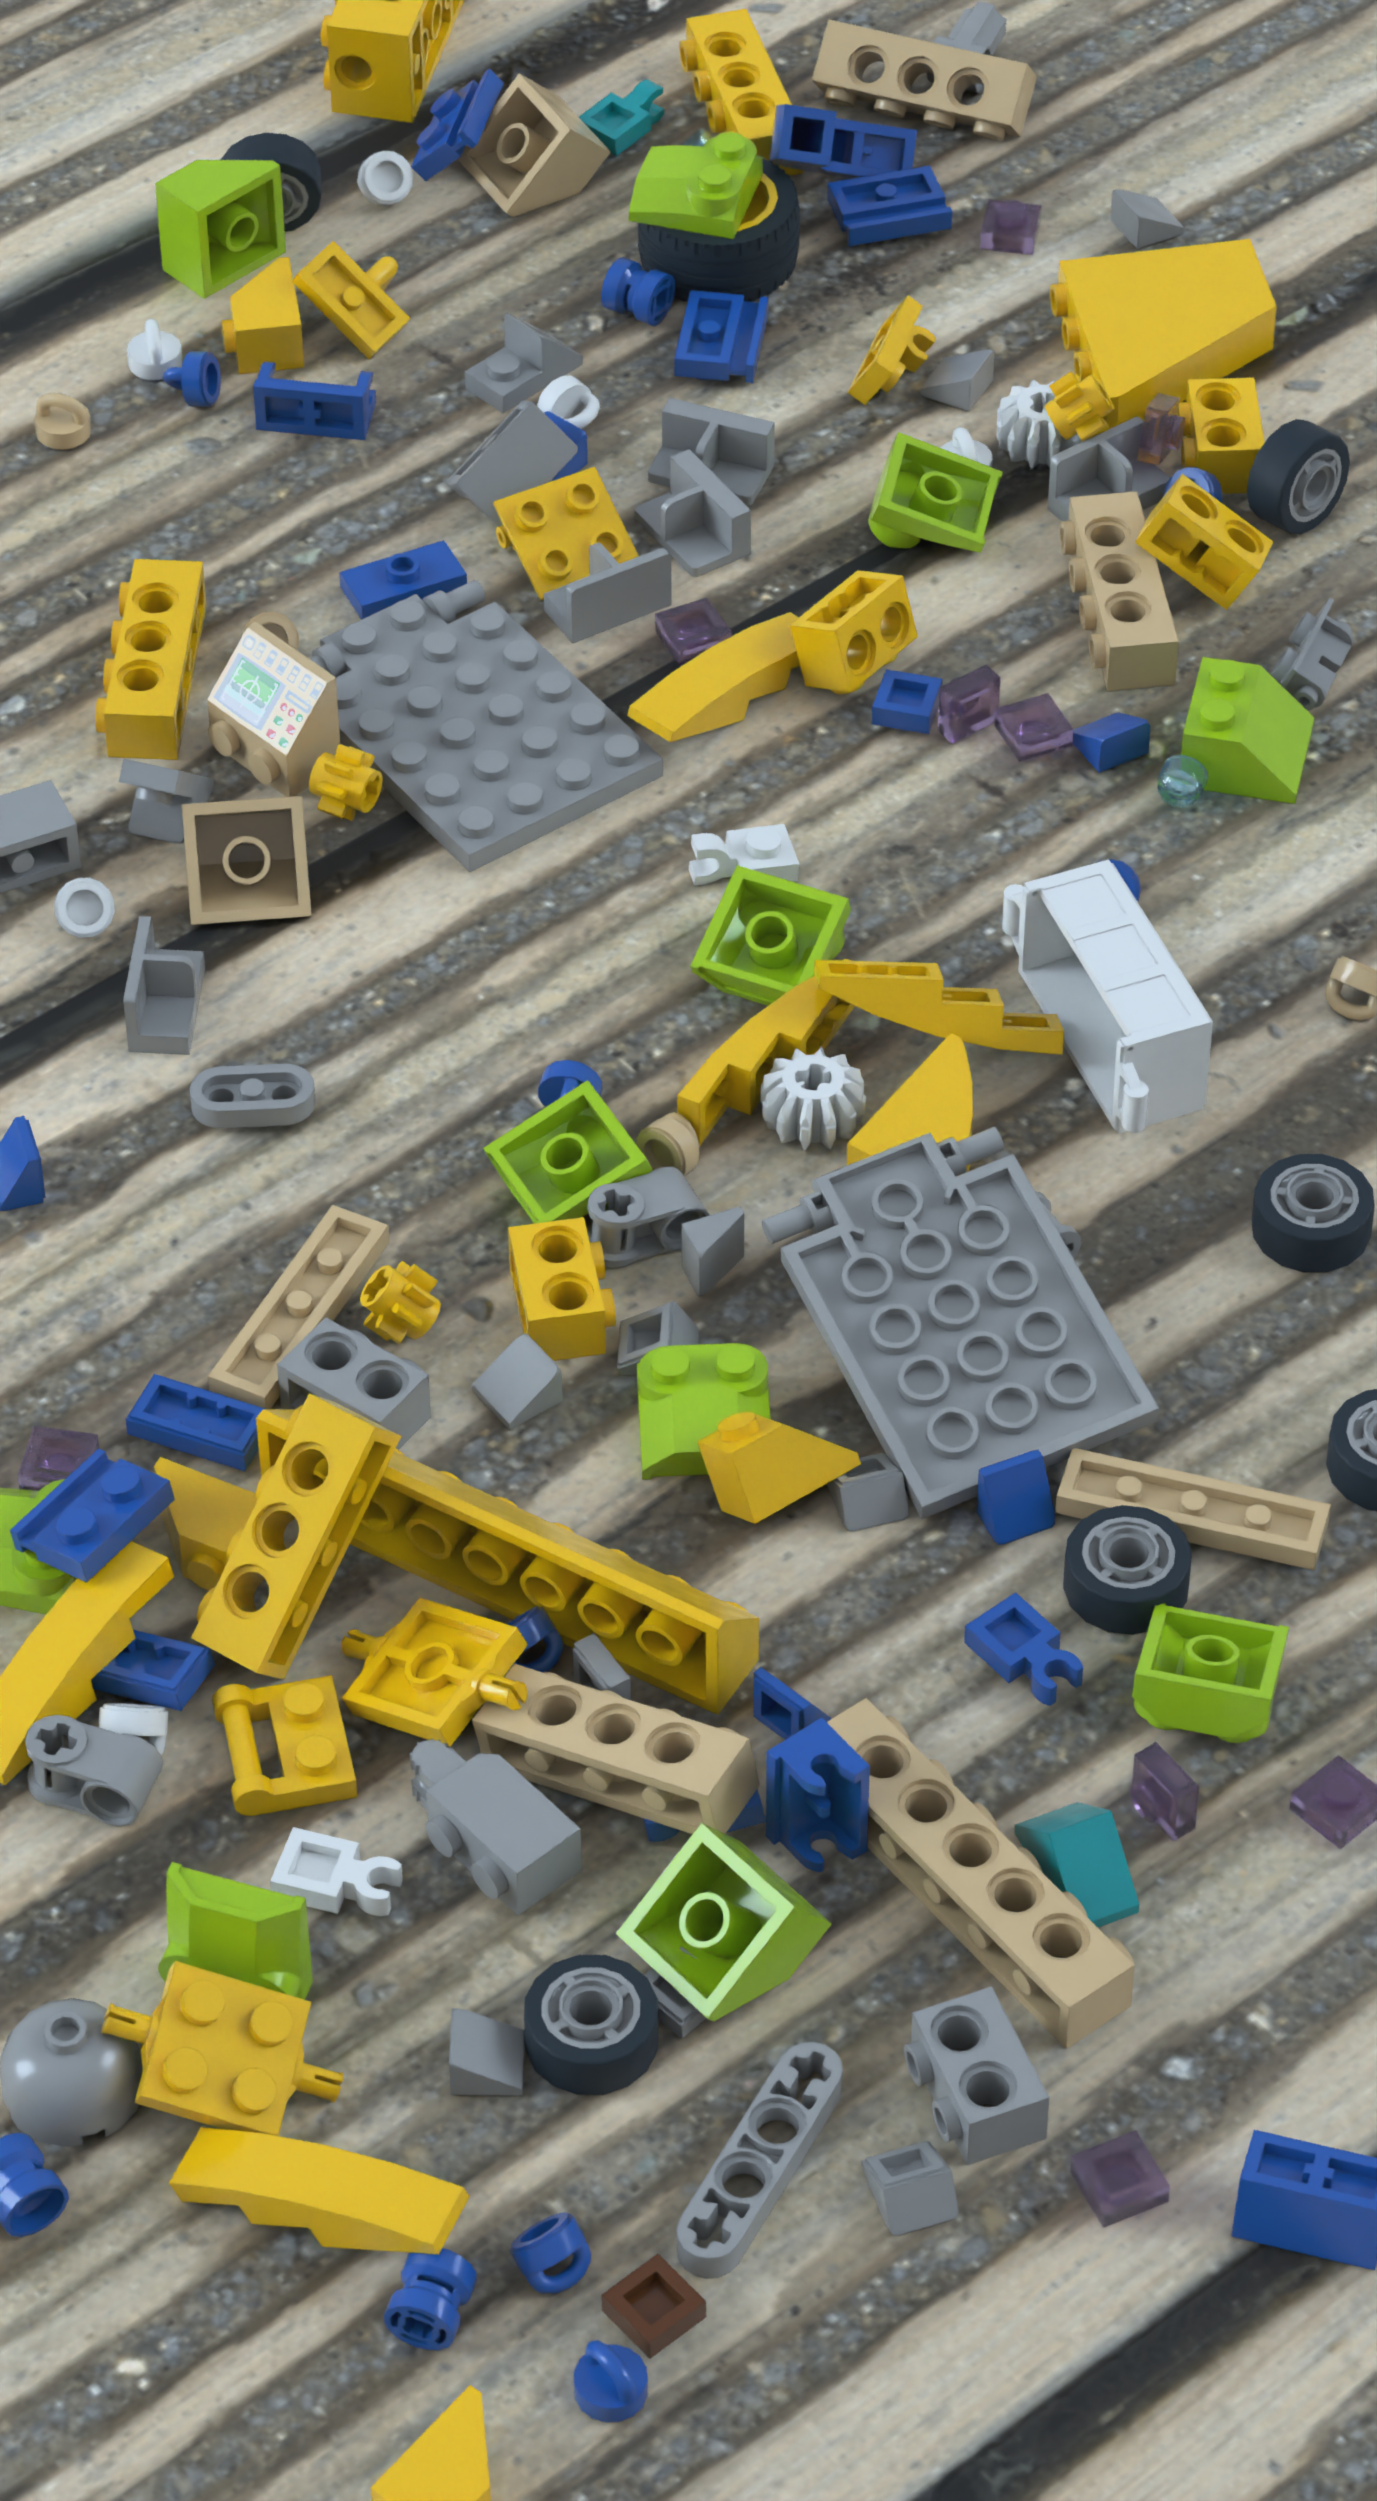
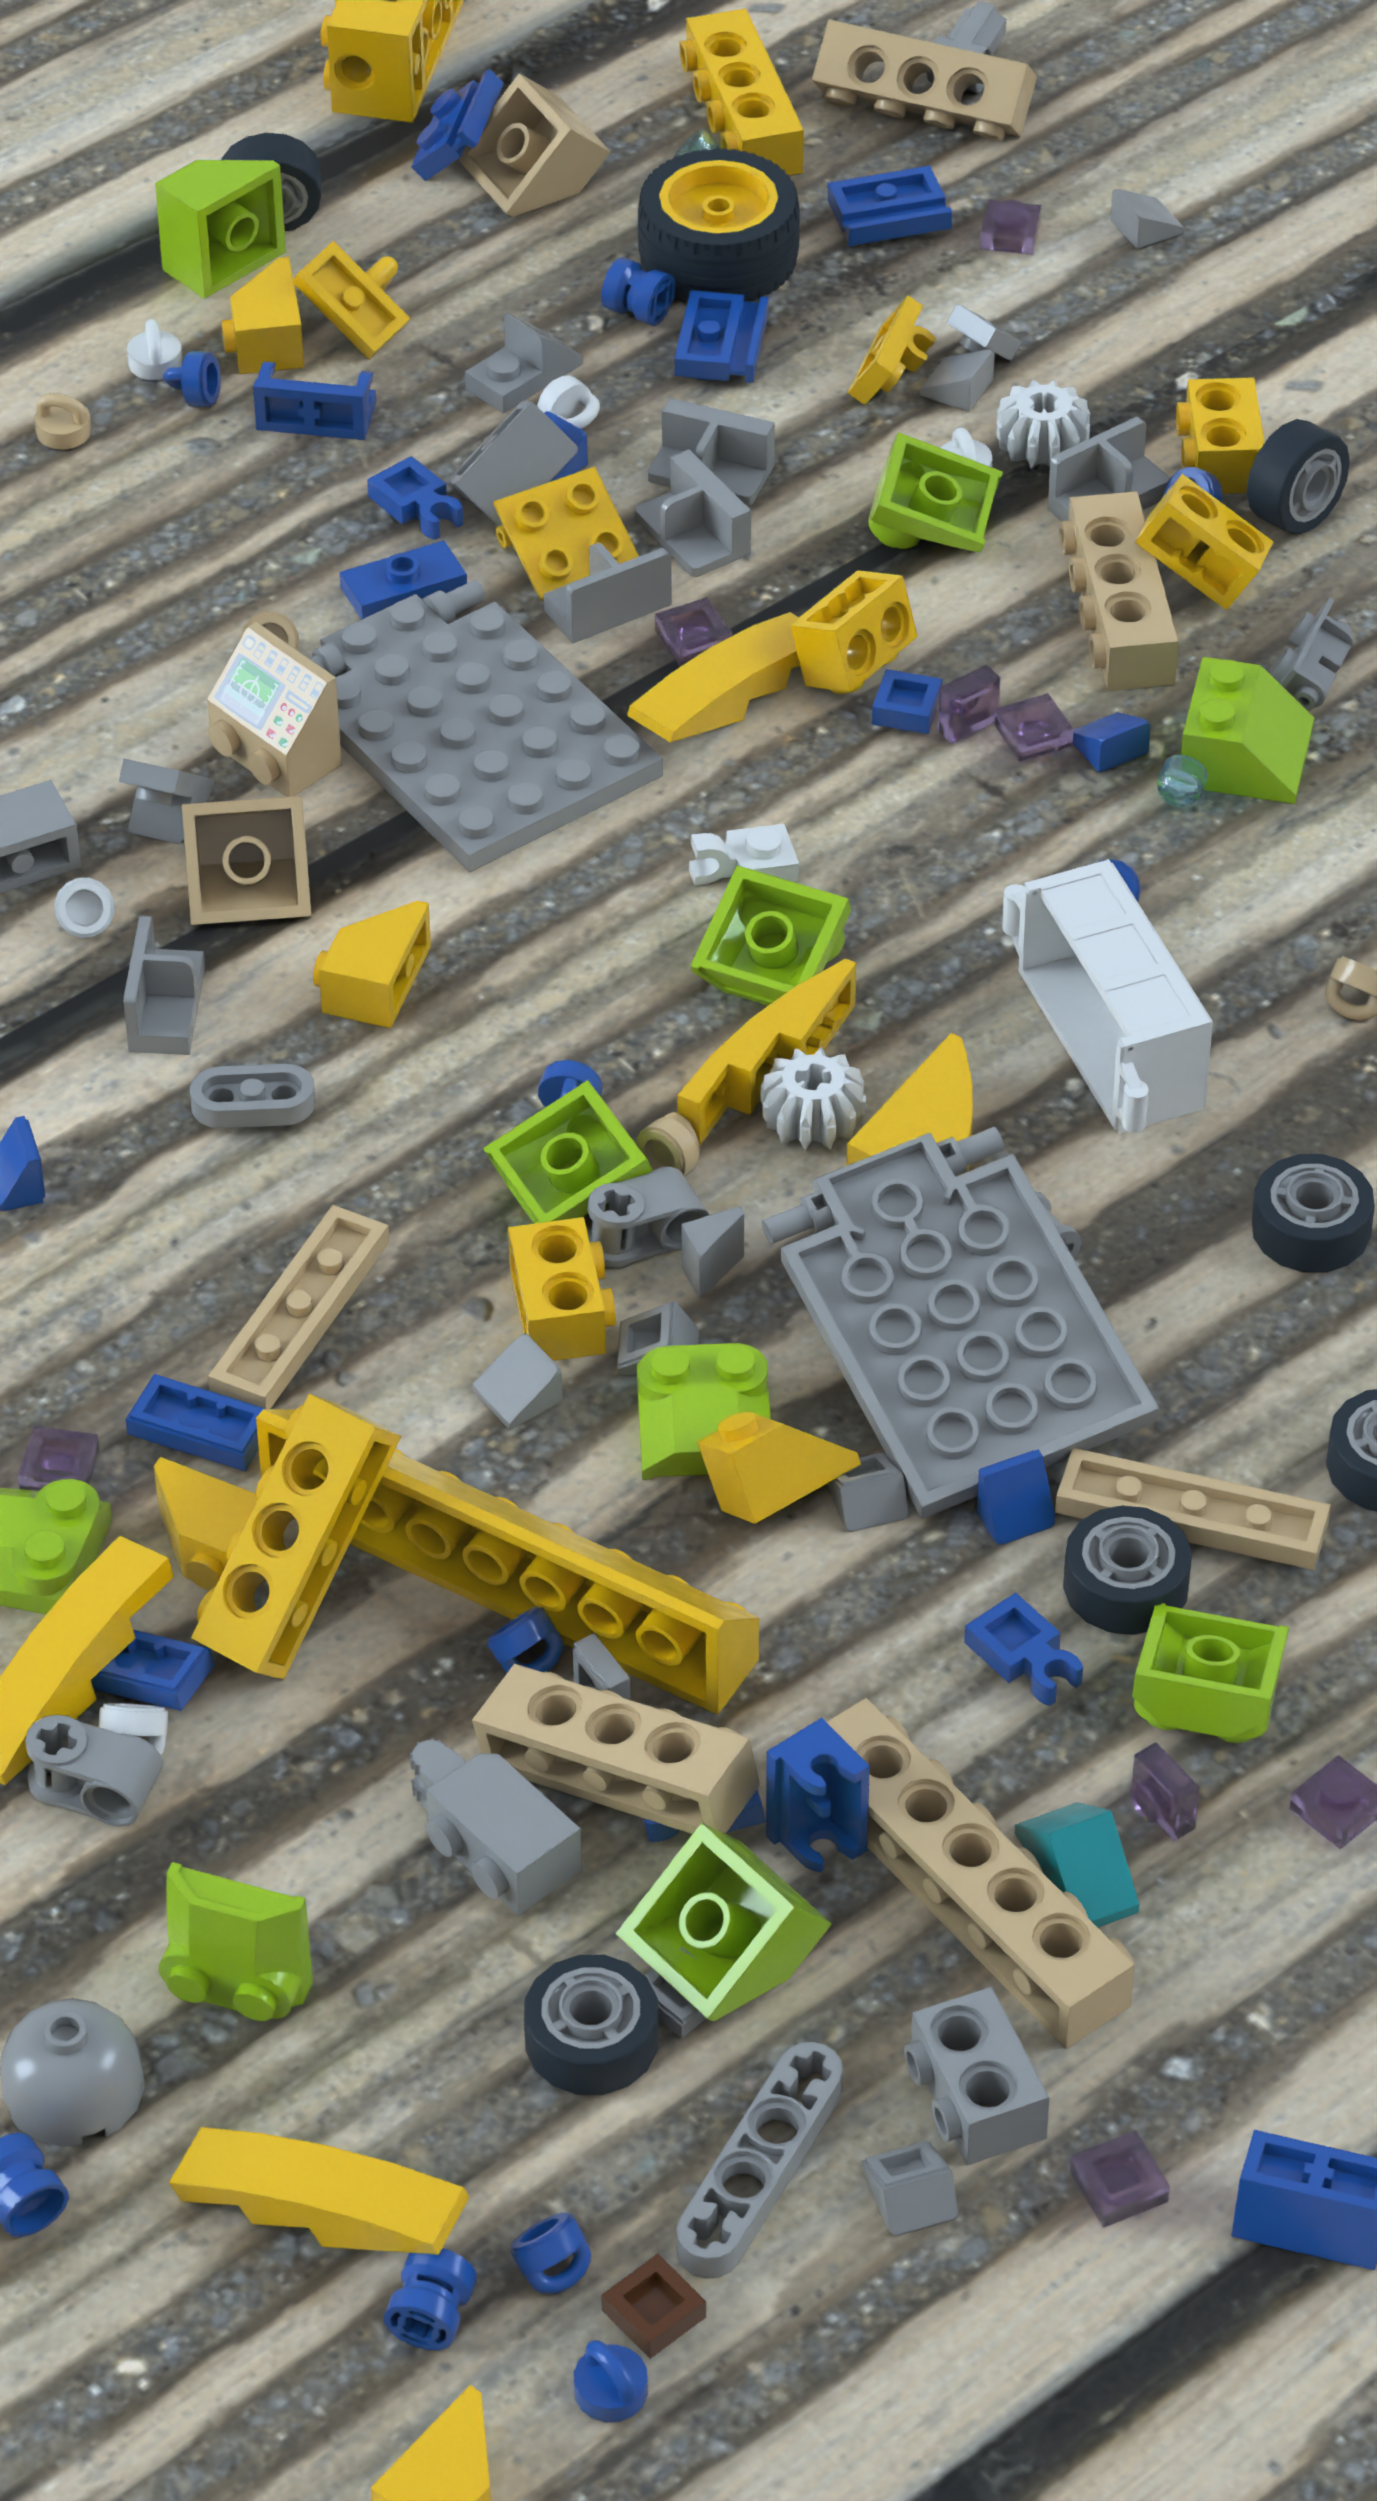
blue plate [10,1448,175,1583] -> none
yellow brick [95,559,207,760] -> none
yellow plate [101,1961,343,2136] -> none
yellow plate [212,1675,358,1816] -> none
white plate [270,1827,403,1916] -> none
light grey brick [277,1317,431,1450] -> none
yellow gear [309,744,383,821] -> none
yellow plate [341,1597,528,1747] -> none
white tile [357,151,413,206] -> none
yellow gear [360,1261,441,1344] -> none
light grey slope [449,2008,525,2096] -> none
teal plate [579,79,665,156] -> none
lime slope [629,132,763,239] -> none
blue slope [753,1667,832,1740] -> none
blue arch [770,104,917,178] -> none
yellow slope [814,960,1064,1055] -> none
yellow gear [1044,371,1115,441] -> none
yellow slope [1050,239,1277,429] -> none
plate [1137,393,1185,465] -> none
none -> yellow slope [313,900,431,1028]
none -> blue plate [367,456,463,540]
none -> light grey plate [946,304,1022,361]

